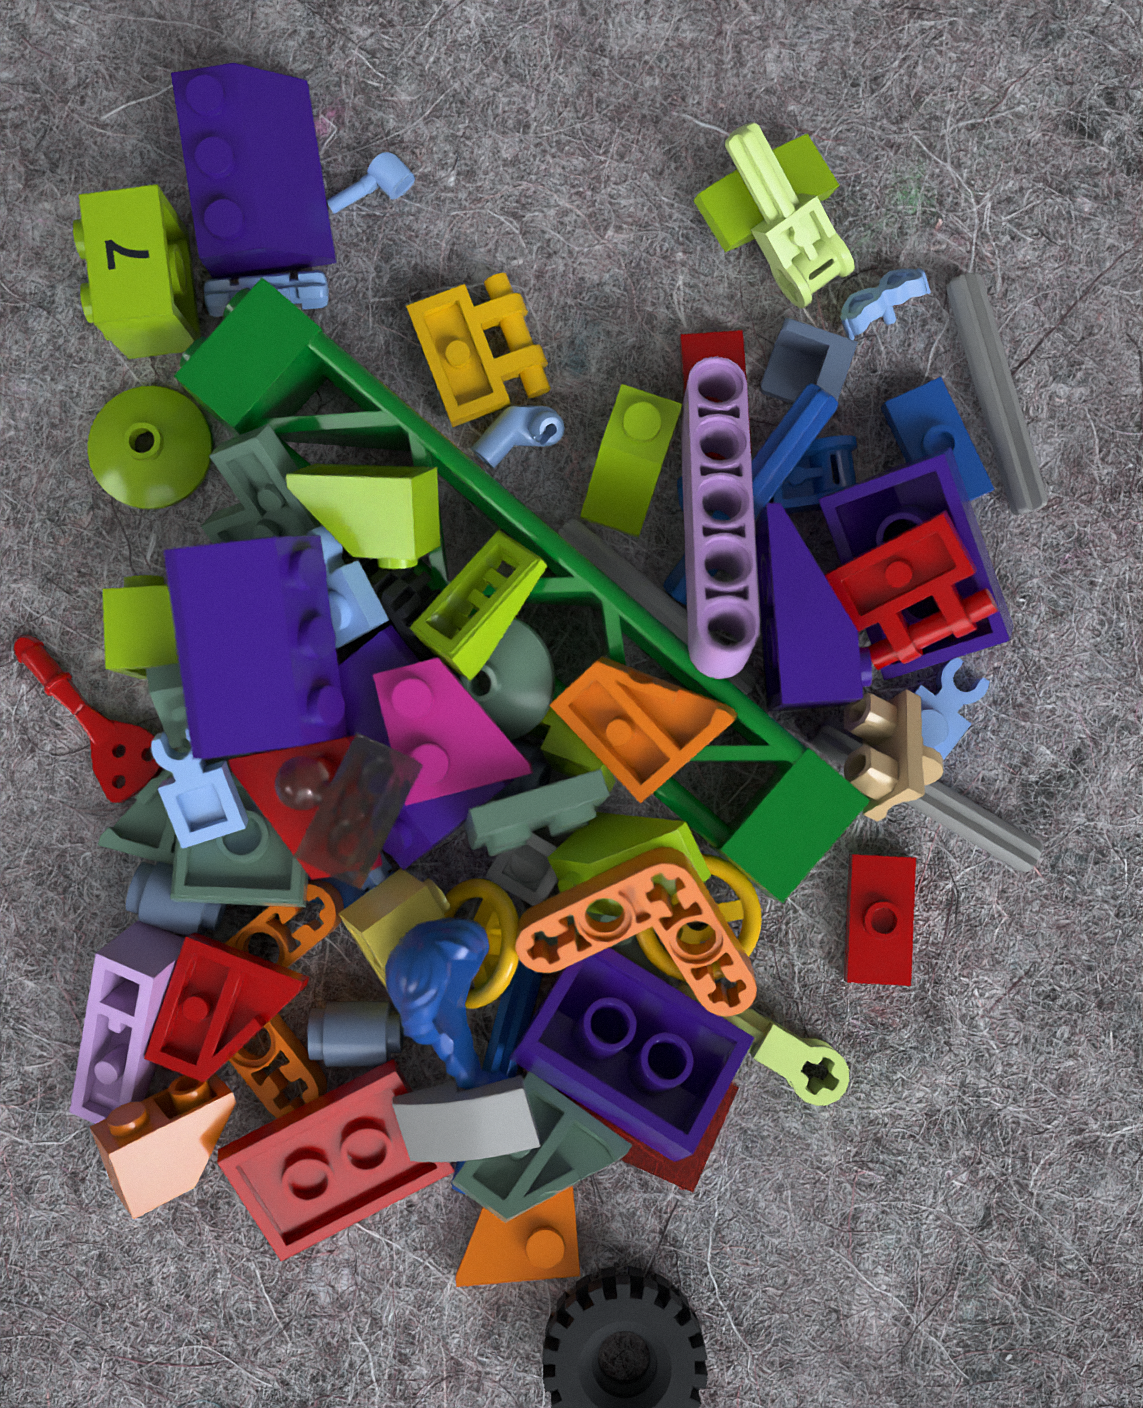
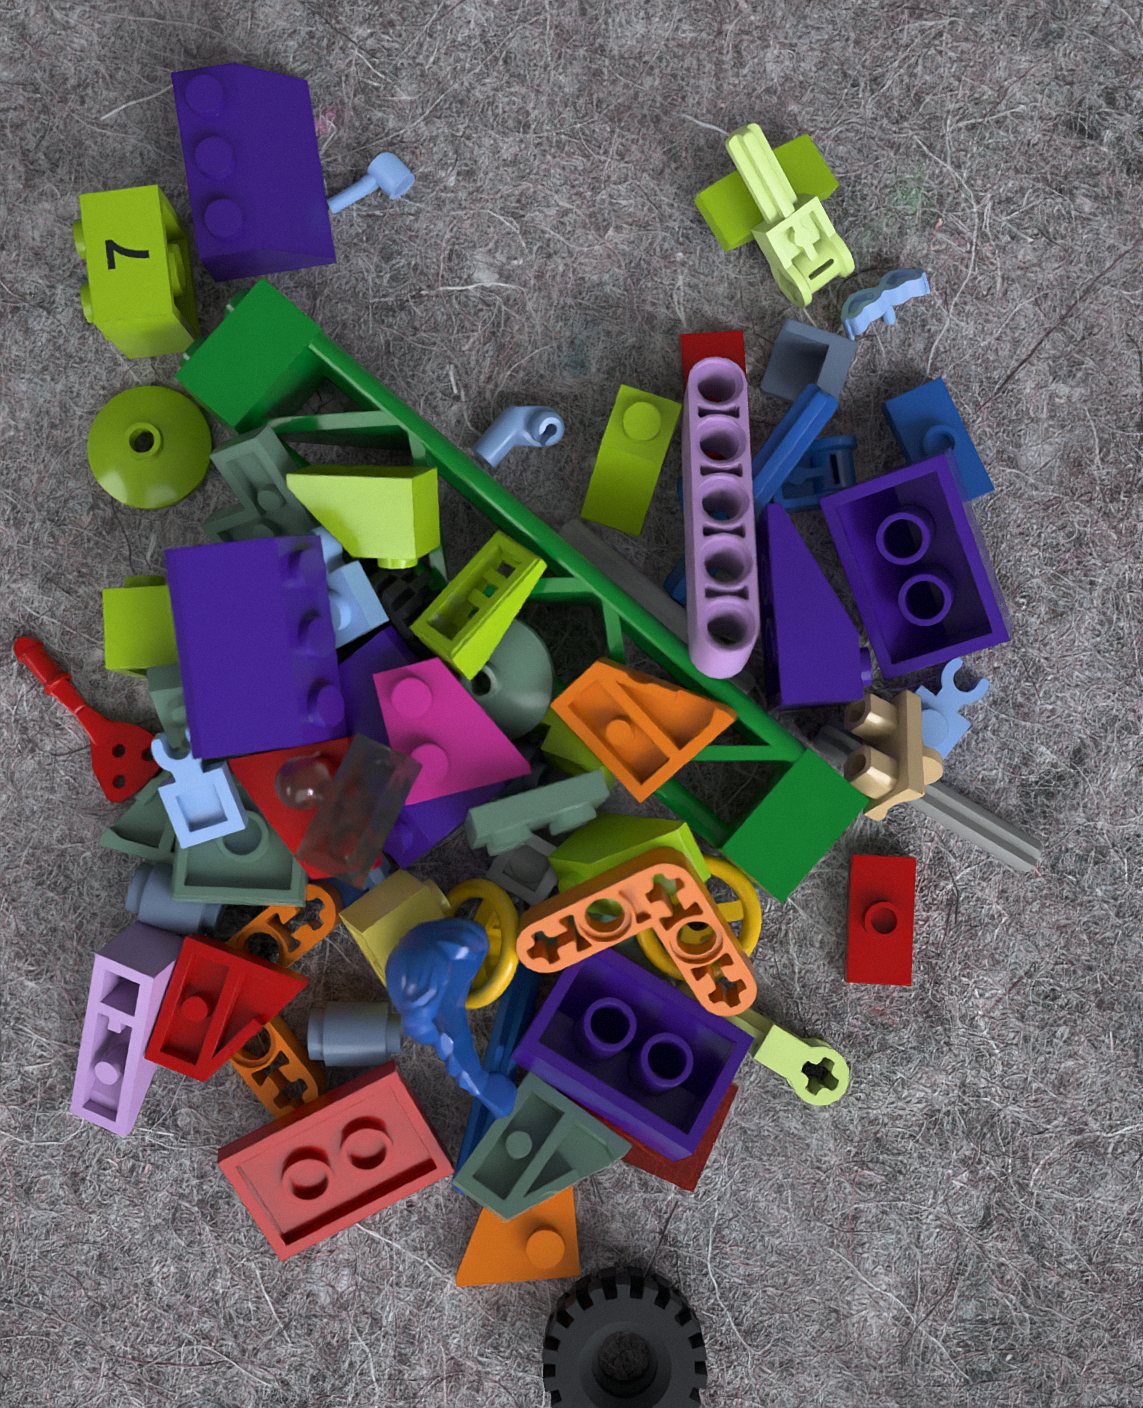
slope [90,1073,236,1220] -> none
light blue axle [204,270,329,317] -> none
light grey slope [392,1075,540,1162] -> none
yellow plate [406,273,551,428] -> none
red plate [824,510,999,670] -> none
light grey axle [946,272,1048,515] -> none

